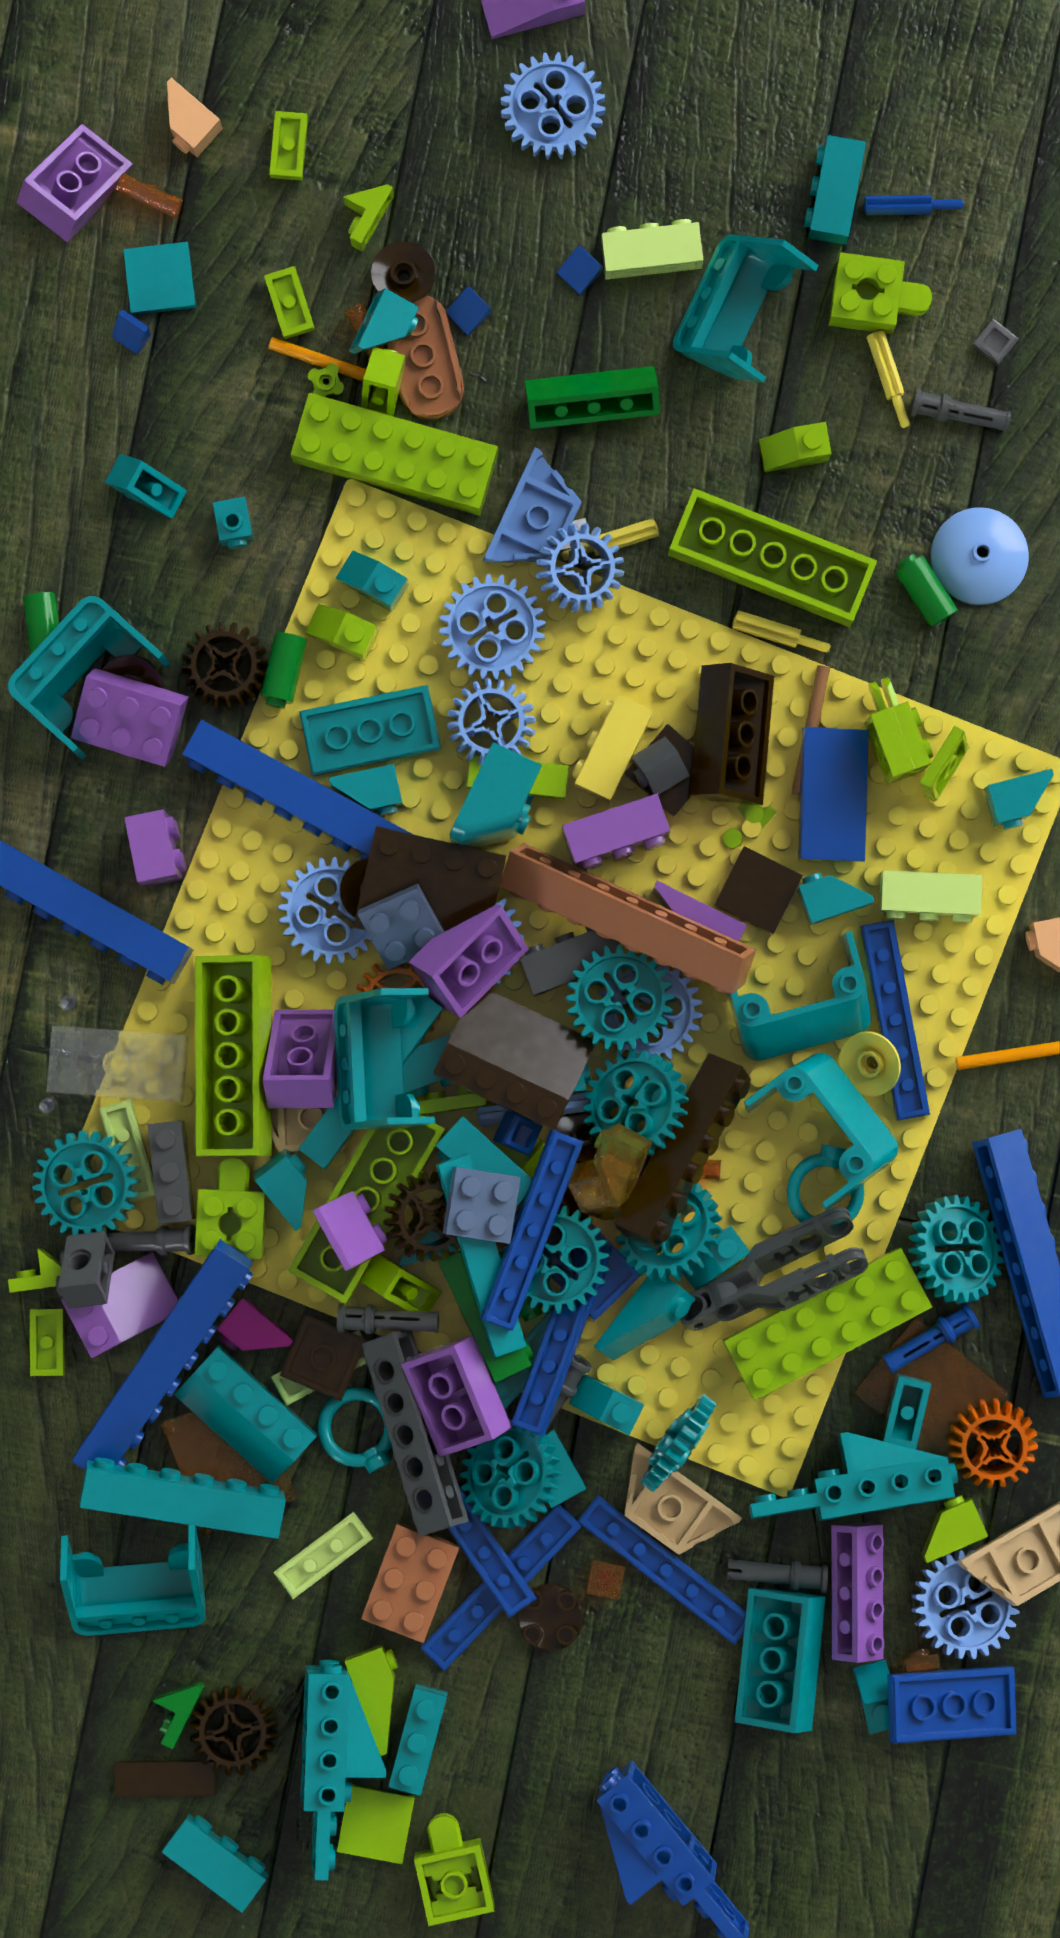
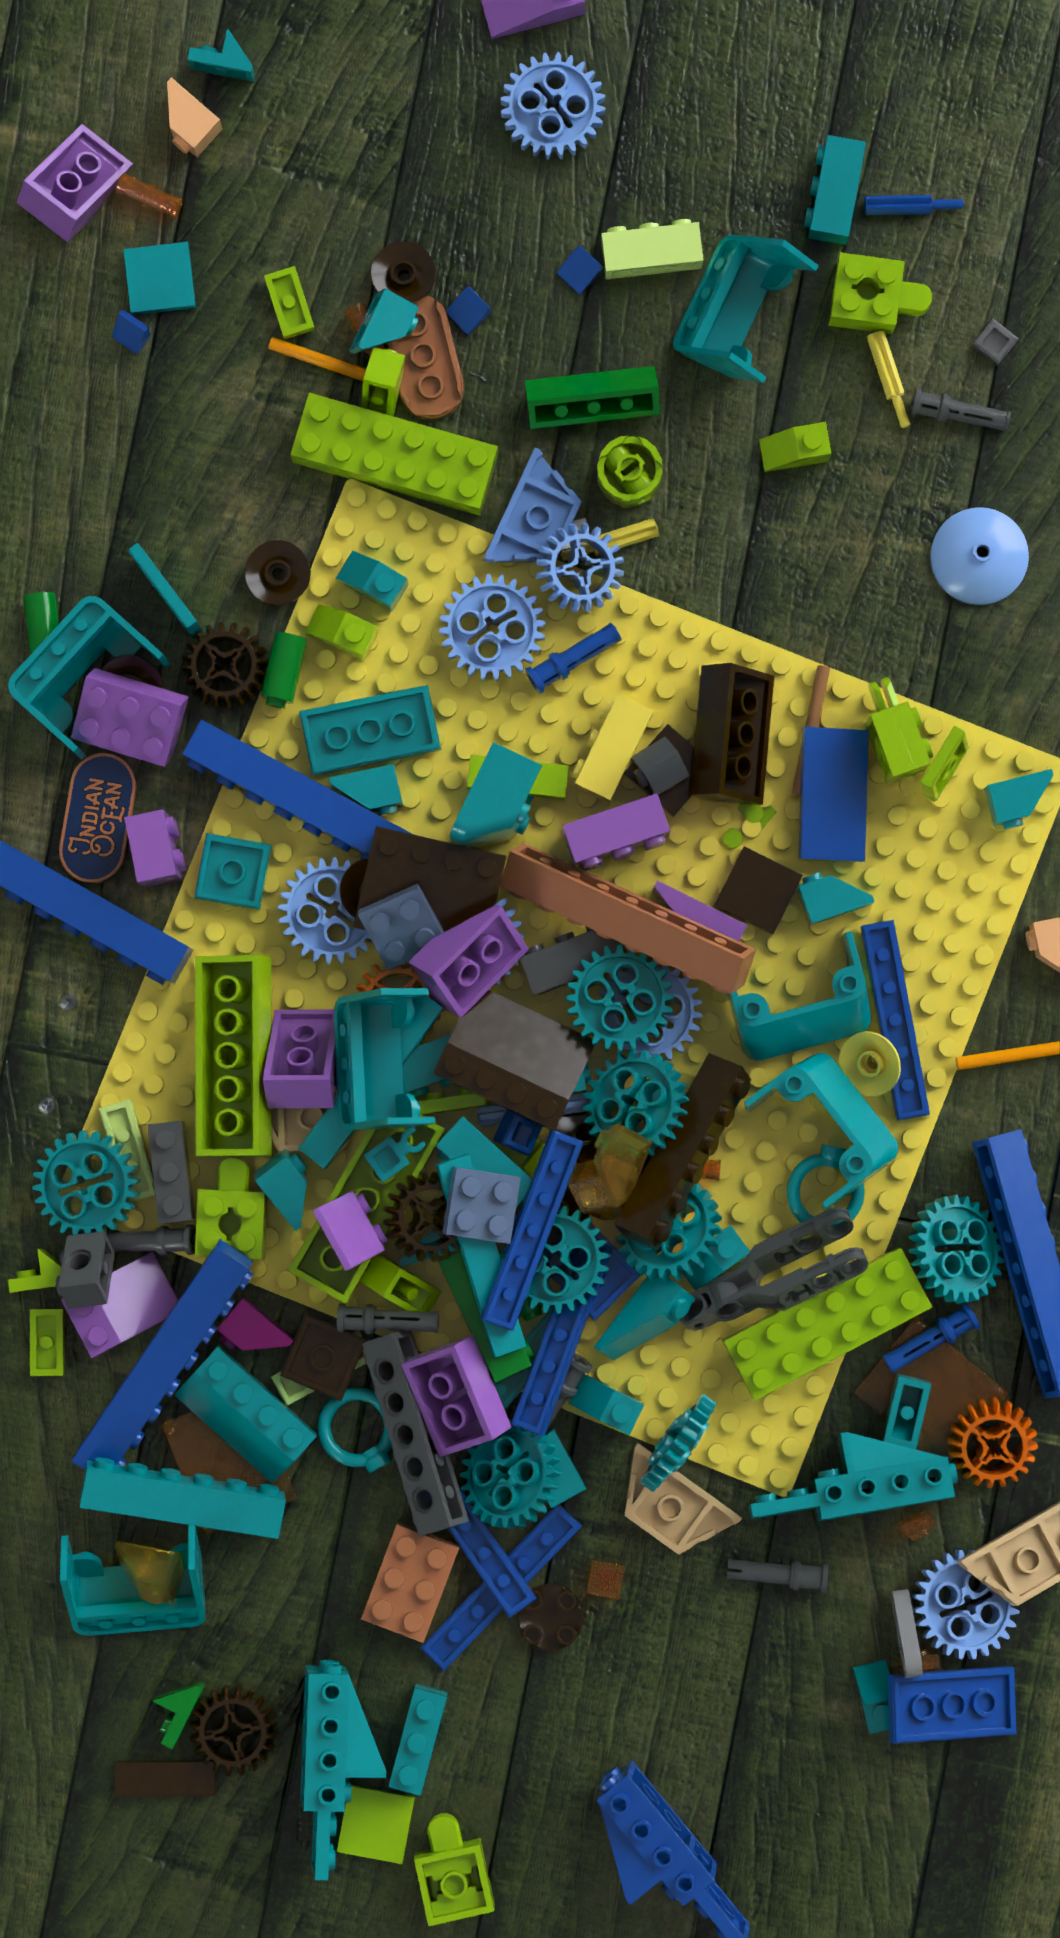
clear brick [46,1026,189,1103] -> none
teal slope [105,454,187,519] -> none
teal brick [162,1814,269,1913] -> none
teal brick [213,497,254,550] -> none
lime plate [269,111,308,181] -> none
yellowish green tile [273,1511,373,1599] -> none
lime plate [308,363,344,397] -> none
lime slope [343,184,394,252] -> none
lime slope [345,1643,398,1756] -> none
light blue gear [447,678,536,766] -> none
blue tile [577,1494,746,1645] -> none
lime brick [668,488,877,628] -> none
light yellow axle [732,610,831,653] -> none
teal slope [735,1588,826,1733] -> none
medium lavender brick [831,1522,884,1663] -> none
yellowish green brick [878,870,983,923] -> none
green brick [896,554,959,628] -> none
lime slope [921,1495,988,1563] -> none
none -> tile [59,753,137,884]
none -> clear yellow slope [115,1541,184,1604]
none -> teal tile [129,542,203,638]
none -> teal slope [187,29,255,82]
none -> teal tile [194,833,272,910]
none -> dark brown dish [245,540,311,606]
none -> teal plate [363,1127,426,1183]
none -> blue pin [525,622,622,694]
none -> lime brick [597,435,662,509]
none -> light grey beam [891,1589,923,1678]
none -> clear orange plate [896,1510,935,1541]

